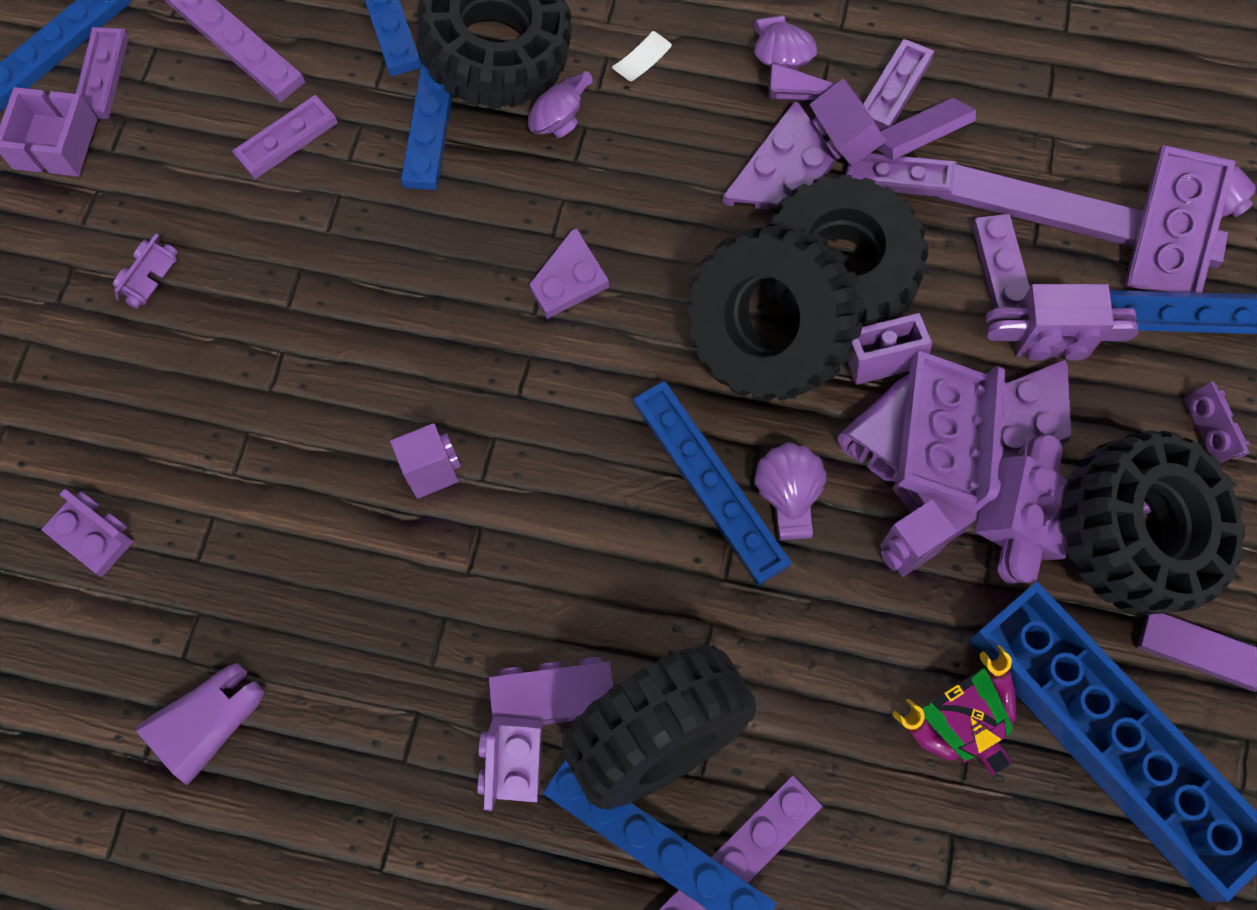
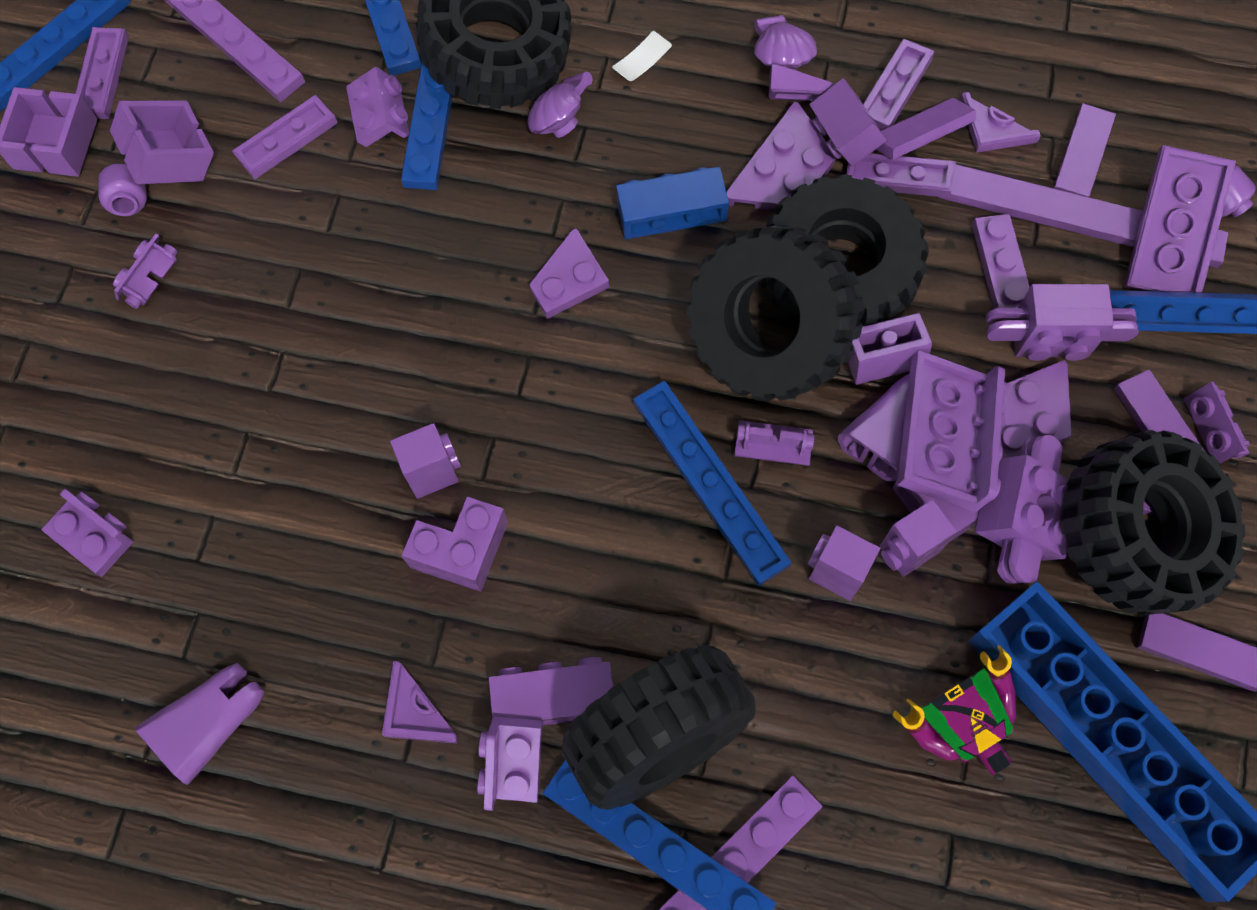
medium lavender animal [755,443,827,541] -> none
none -> medium lavender head [98,164,147,216]
none -> medium lavender piece [110,101,214,184]
none -> medium lavender bracket [346,67,409,147]
none -> medium lavender tile [382,661,459,744]
none -> medium lavender brick [402,497,508,592]
none -> blue brick [616,167,729,240]
none -> medium lavender hinge [734,420,814,466]
none -> medium lavender brick [807,525,881,601]
none -> medium lavender tile [960,92,1041,153]
none -> medium lavender tile [1053,103,1116,197]
none -> medium lavender tile [1114,369,1205,452]

